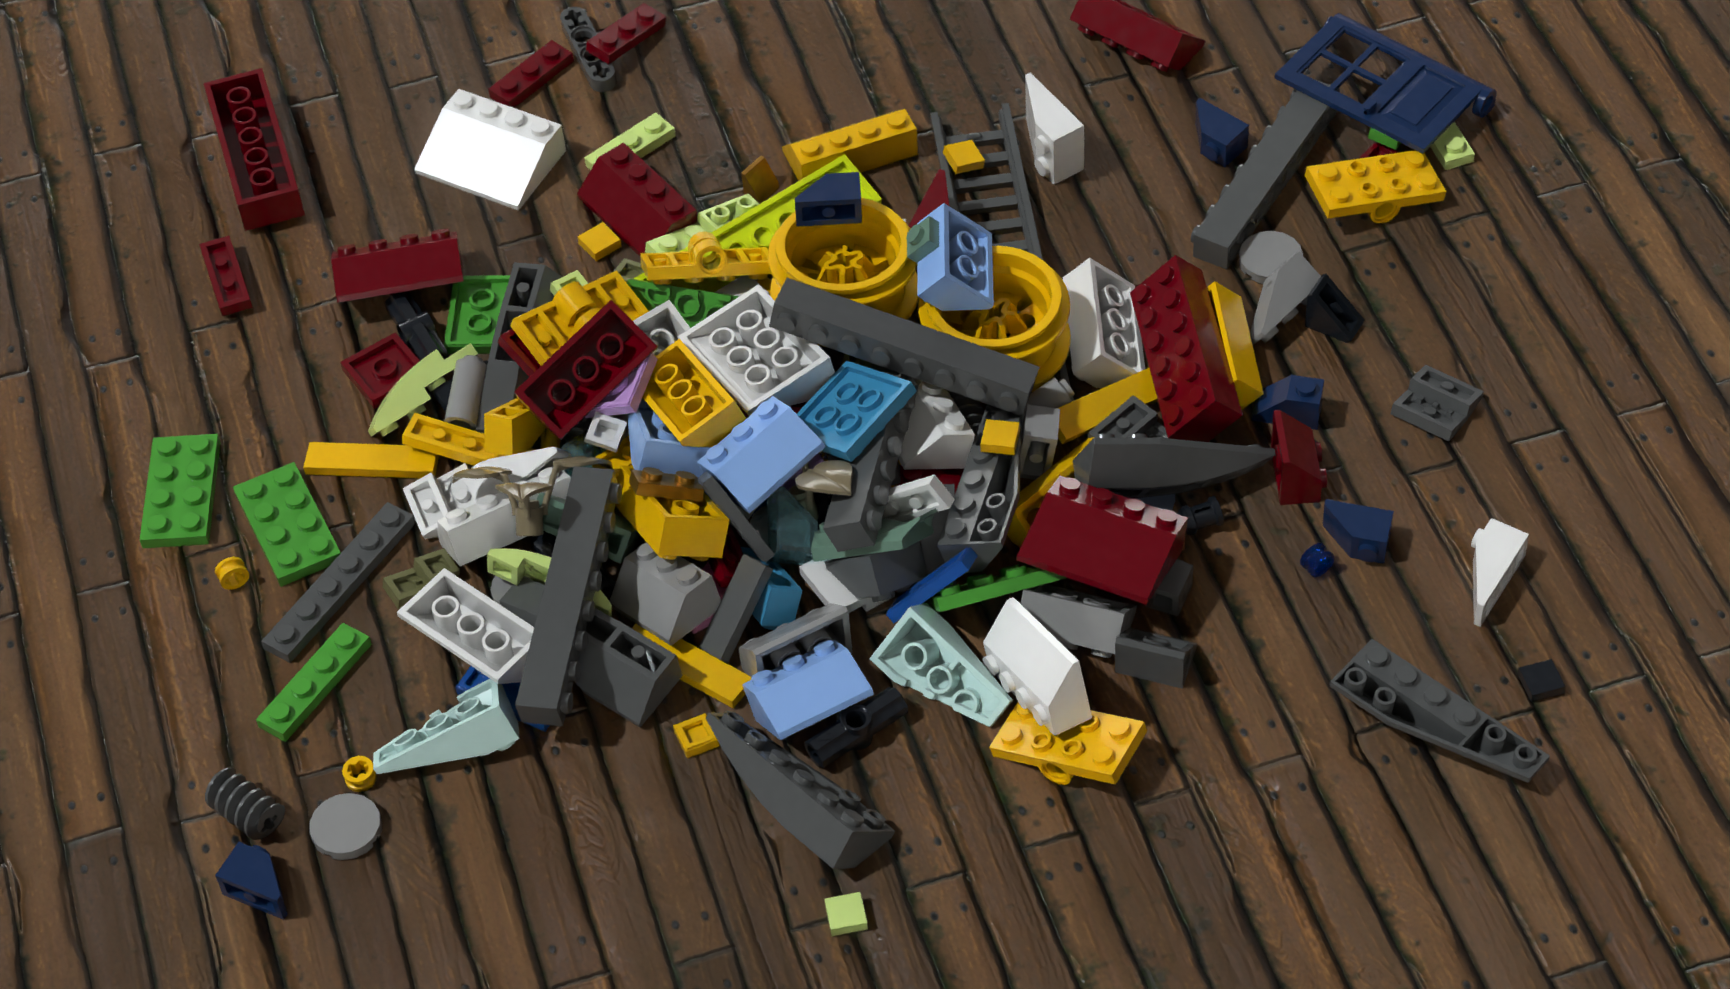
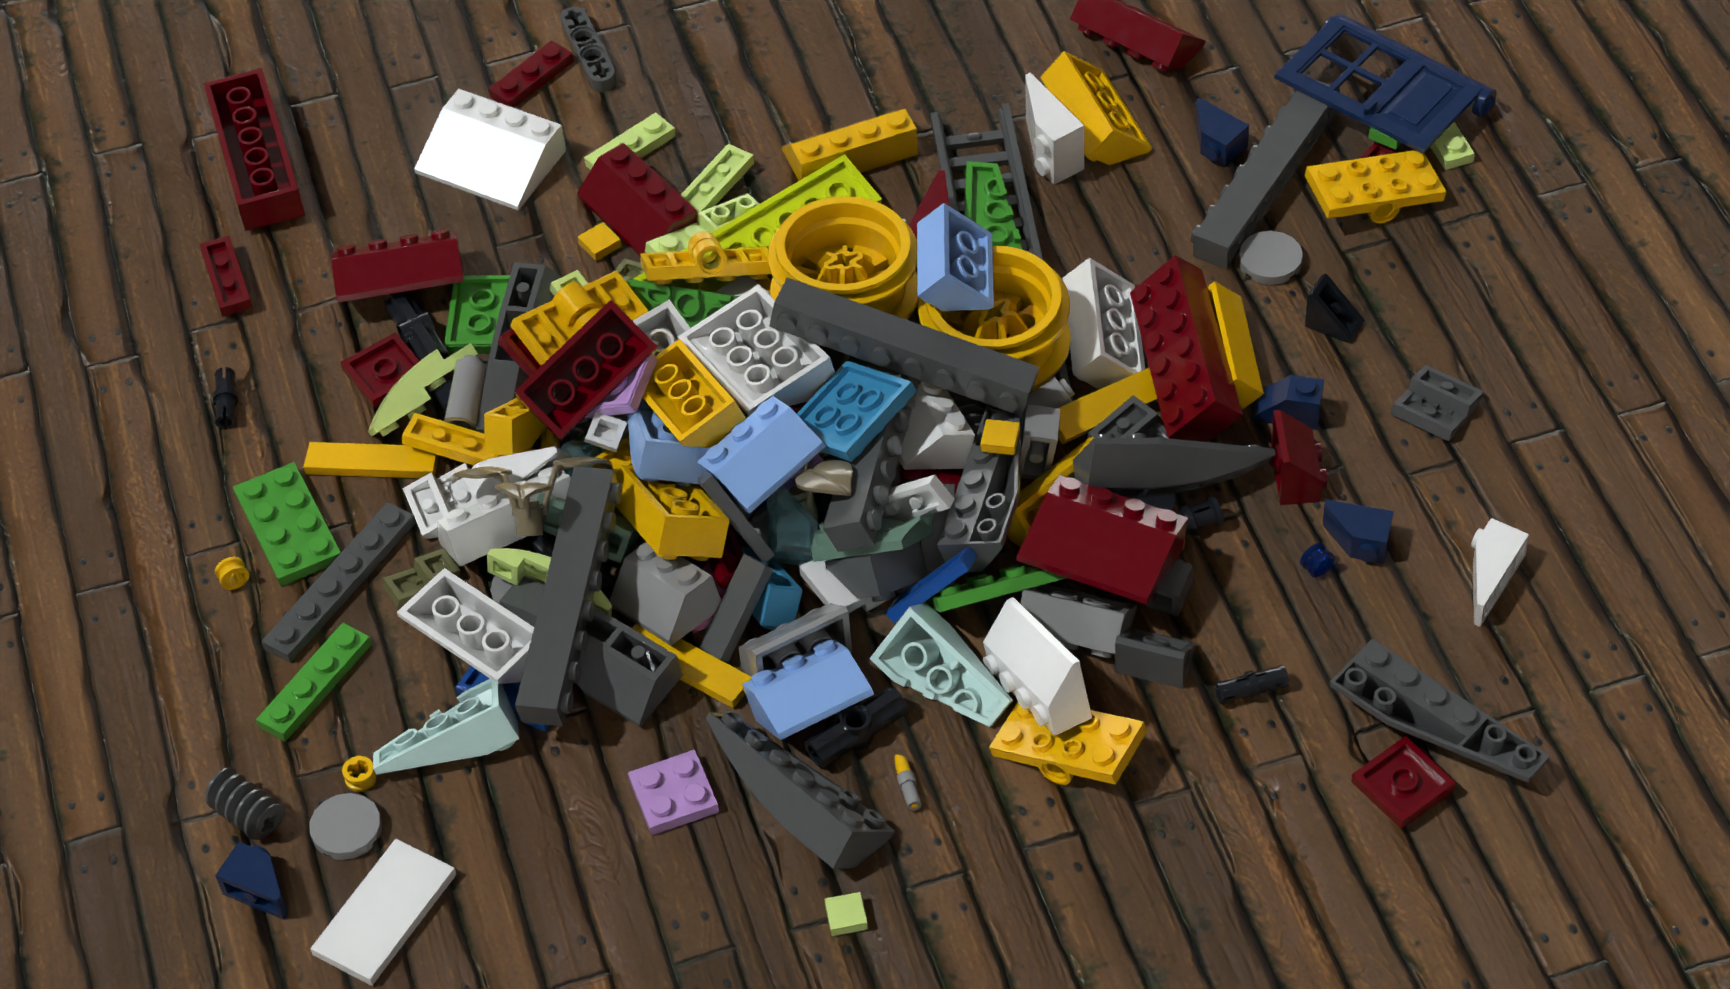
bright green plate [140,434,220,548] -> none
dark red plate [586,3,667,65] -> none
pearl gold plate [629,467,704,502] -> none
yellow tile [673,713,720,759] -> none
pearl gold slope [741,155,779,204] -> none
dark blue slope [795,172,862,227] -> none
sand green plate [906,216,939,263] -> none
yellow tile [943,140,985,174] -> none
light grey slope [1250,251,1321,345] -> none
black tile [1517,659,1566,702] -> none
none -> black pin [212,367,238,429]
none -> white tile [310,839,456,986]
none -> lavender plate [627,749,719,836]
none -> yellowish green plate [681,144,754,218]
none -> light grey piece [894,754,921,811]
none -> bright green wing [964,161,1025,251]
none -> yellow slope [1040,51,1153,165]
none -> black pin [1215,665,1289,705]
none -> dark red plate [1351,736,1456,829]

